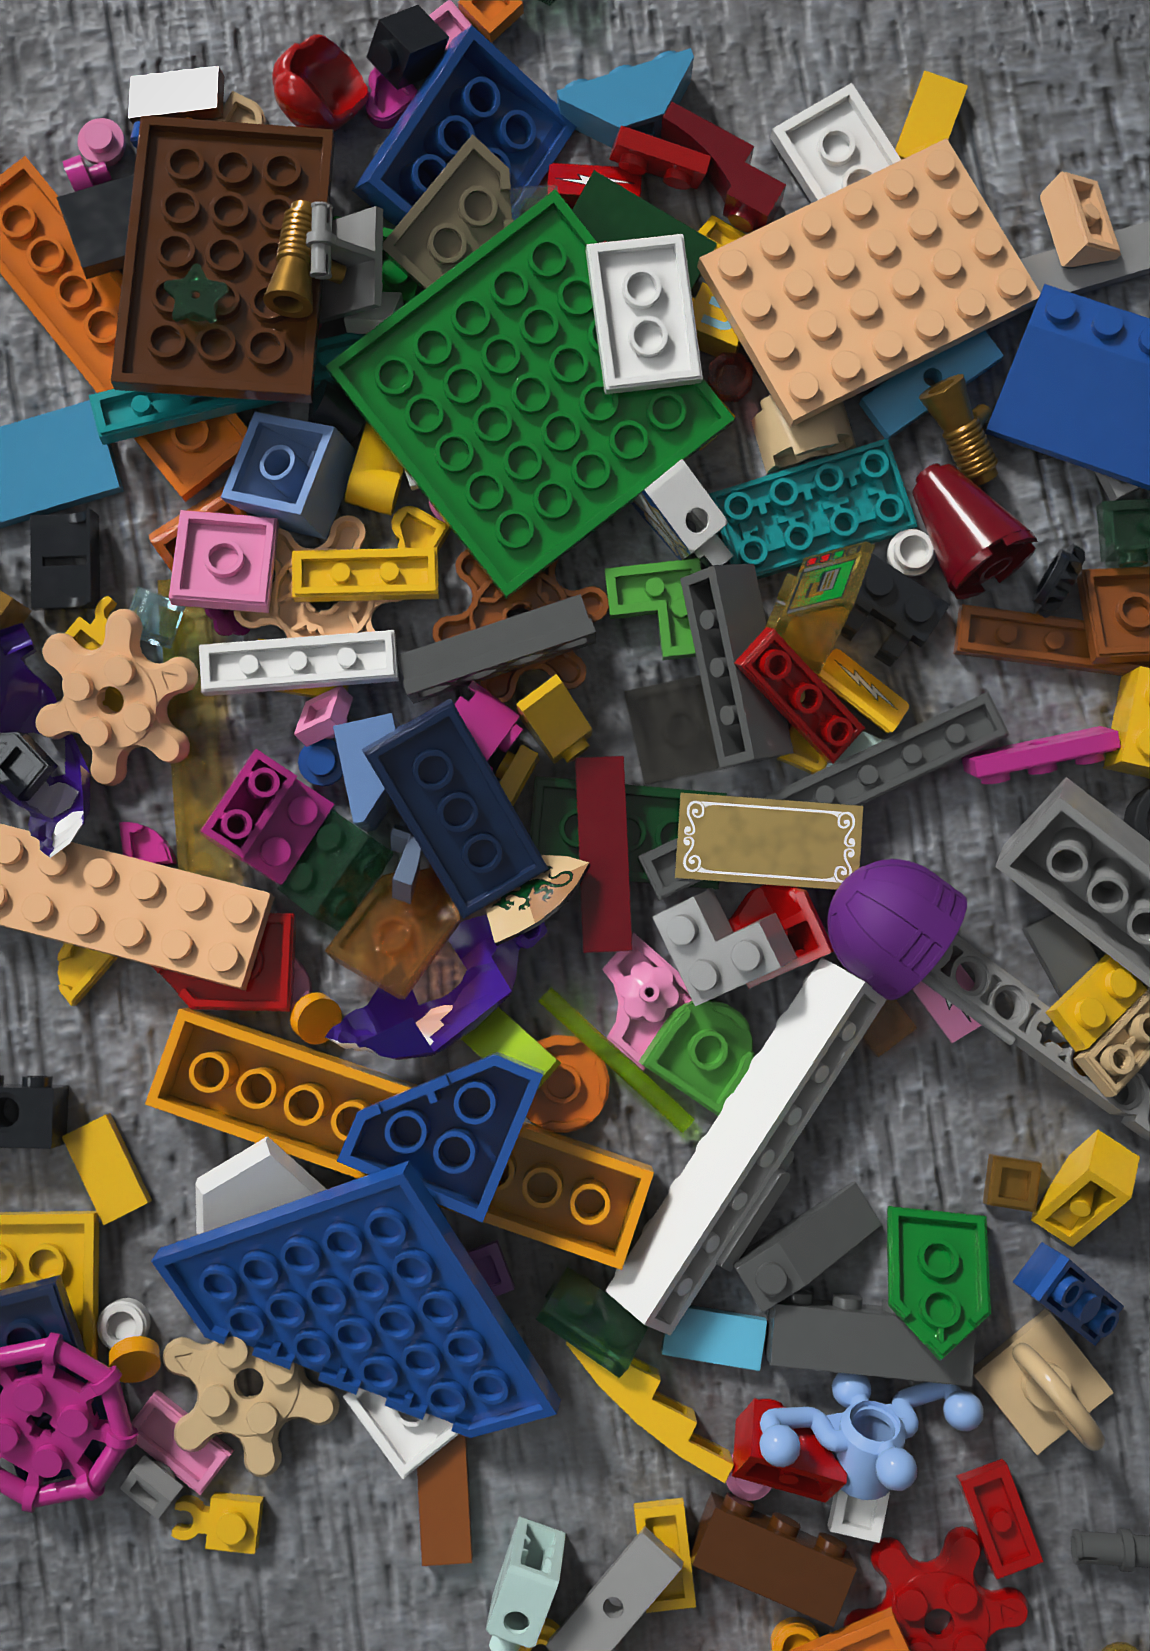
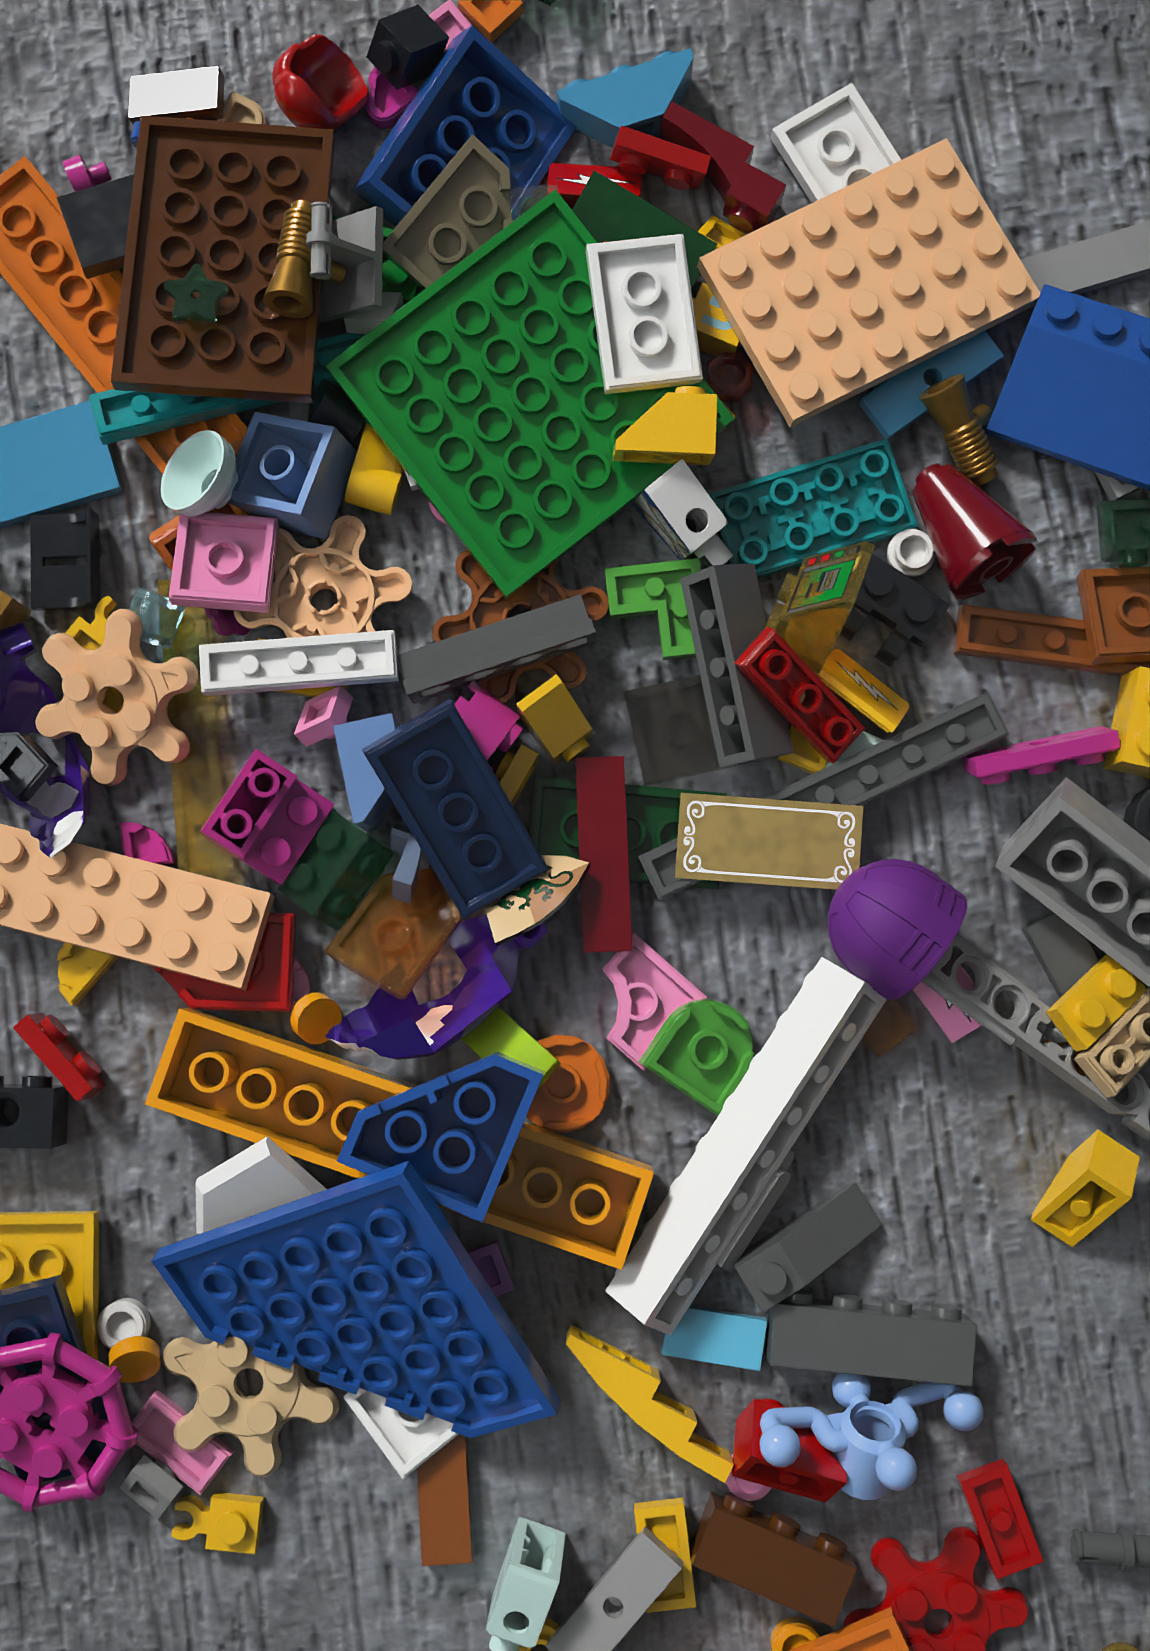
yellow tile [62,1113,152,1226] -> none
bright pink plate [78,118,126,167] -> none
yellow tile [292,547,439,602] -> none
blue plate [298,738,343,786] -> none
yellow tile [391,506,451,552] -> none
clear green bracket [536,1266,648,1378] -> none
clear neon green bar [538,987,694,1133] -> none
bright pink plant [618,962,679,1022] -> none
light grey brick [652,888,797,1006] -> none
red slope [728,884,834,989] -> none
tan cylinder [751,395,856,474] -> none
white plate [827,1489,890,1543] -> none
green tile [887,1206,991,1361] -> none
yellow tile [895,70,968,160] -> none
tan tile [973,1309,1114,1455] -> none
pearl gold tile [983,1154,1042,1213] -> none
blue slope [1013,1242,1124,1346] -> none
black gear [1032,543,1085,618] -> none
light nougat slope [1040,171,1121,267] -> none
none -> red plate [13,1013,106,1102]
none -> light aqua piece [161,430,238,517]
none -> yellow slope [613,386,717,465]

